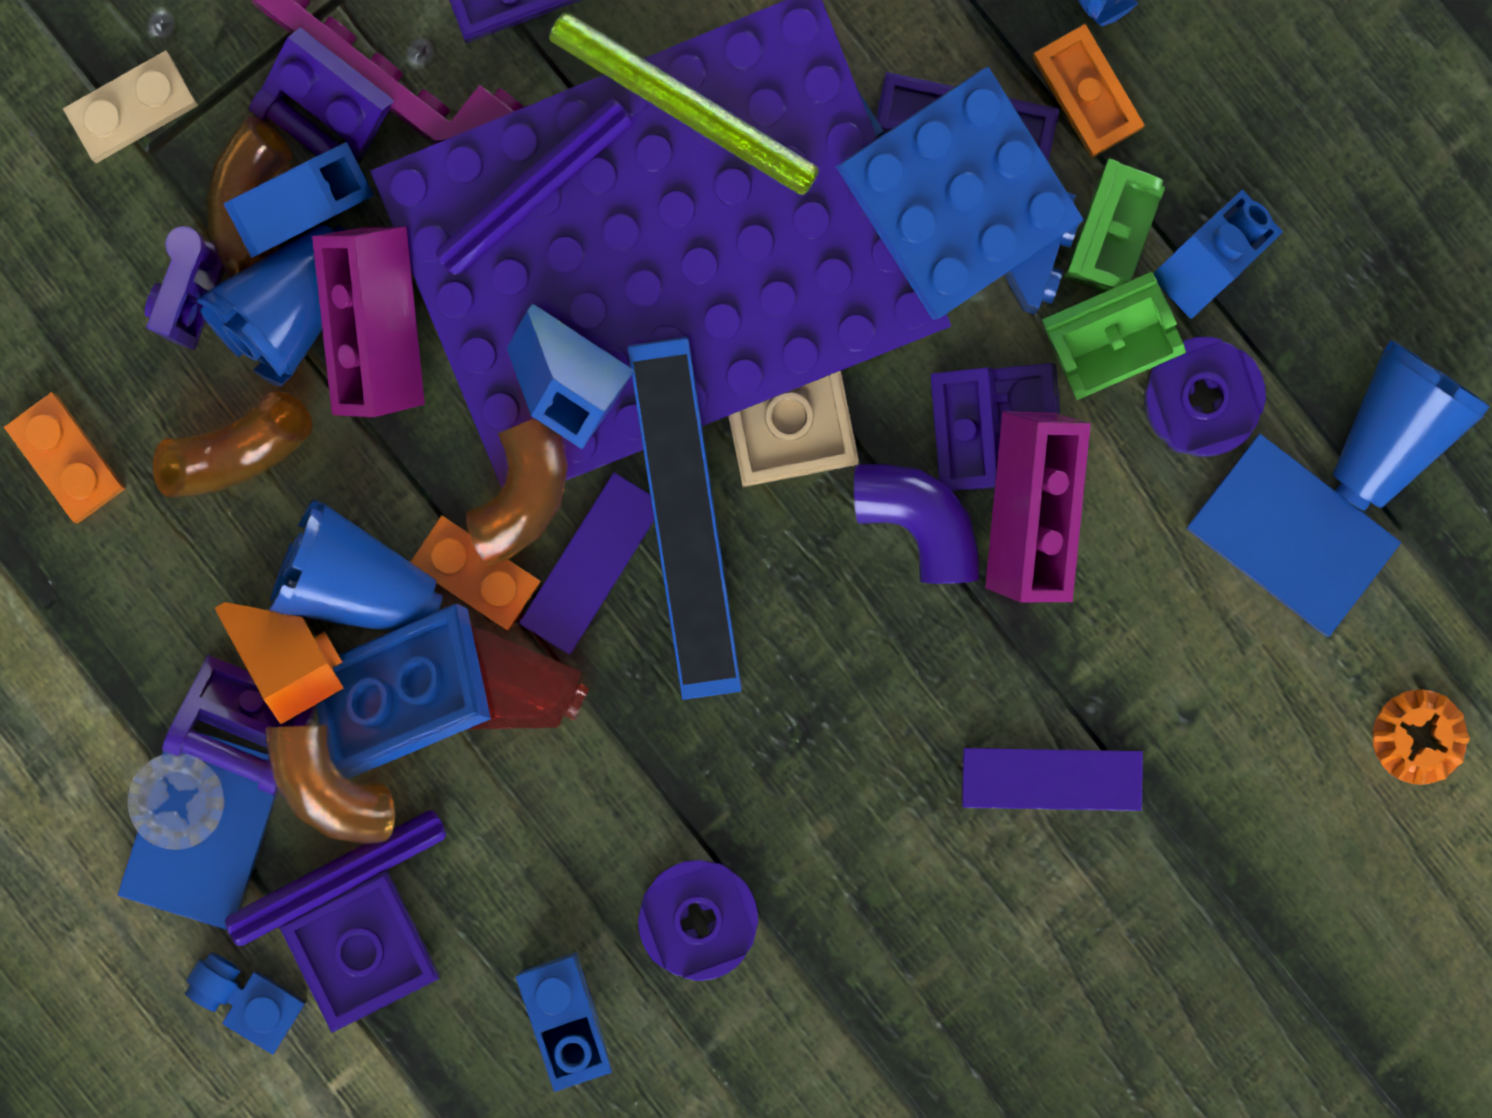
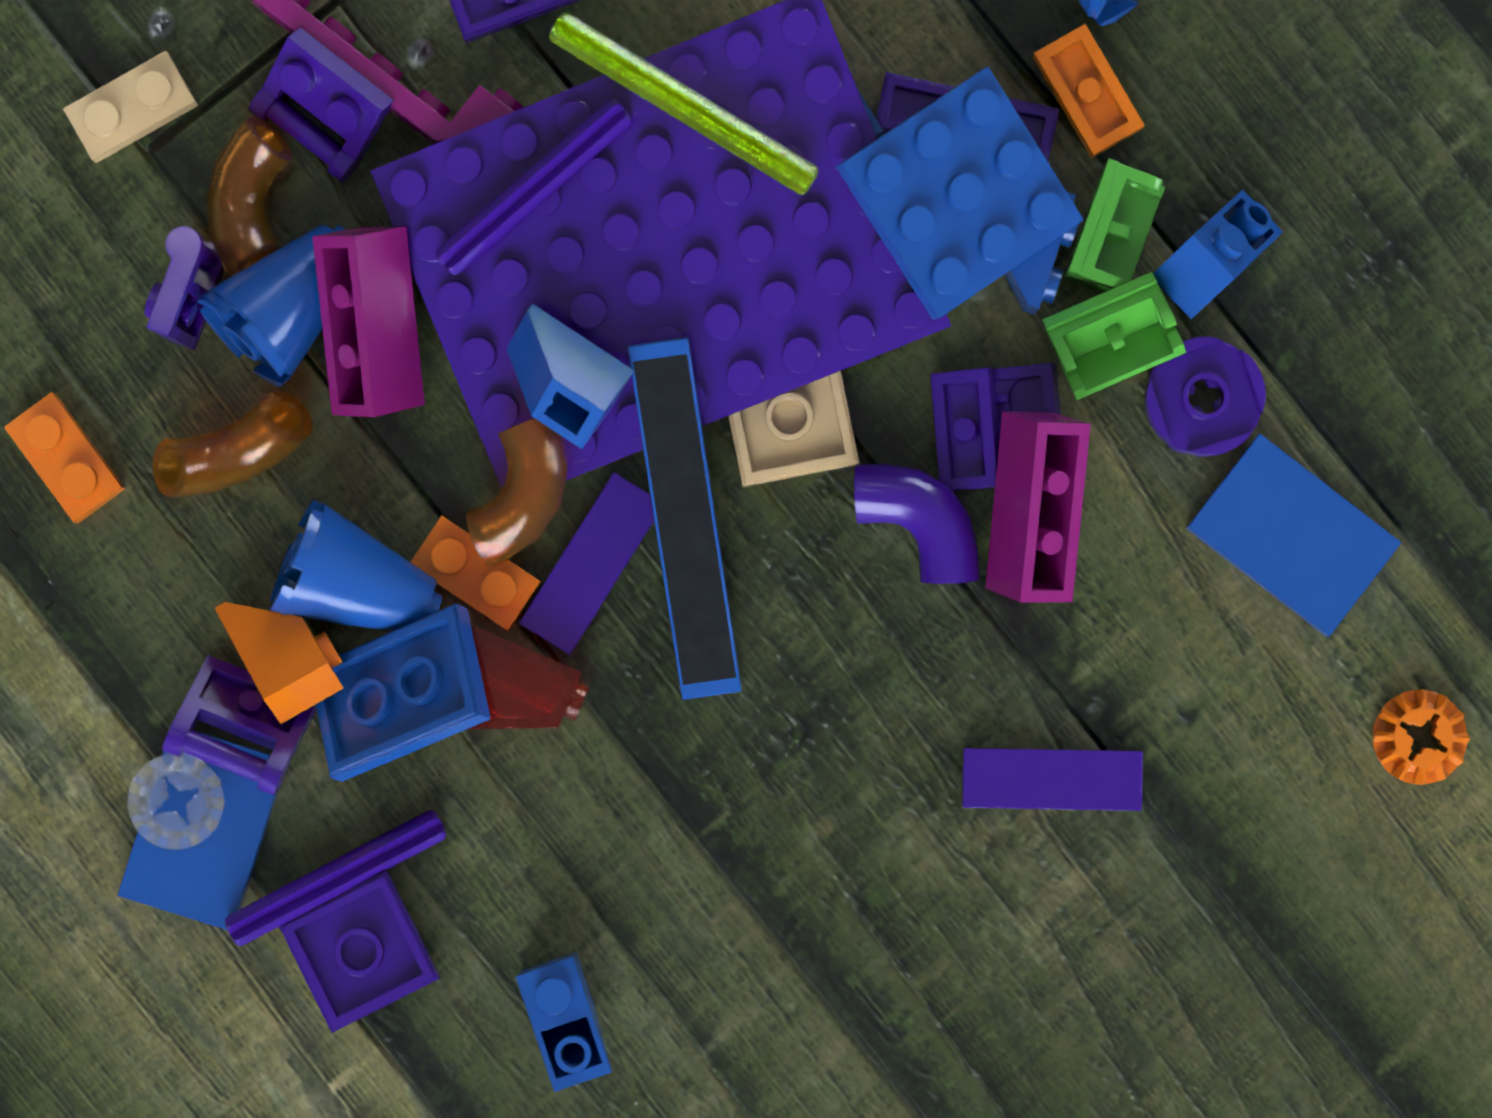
blue plate [185,952,307,1055] -> none
blue slope [223,142,374,258] -> none
clear orange cylinder [266,725,395,844] -> none
dark purple plate [638,860,758,981] -> none
blue cone [1332,339,1490,511] -> none

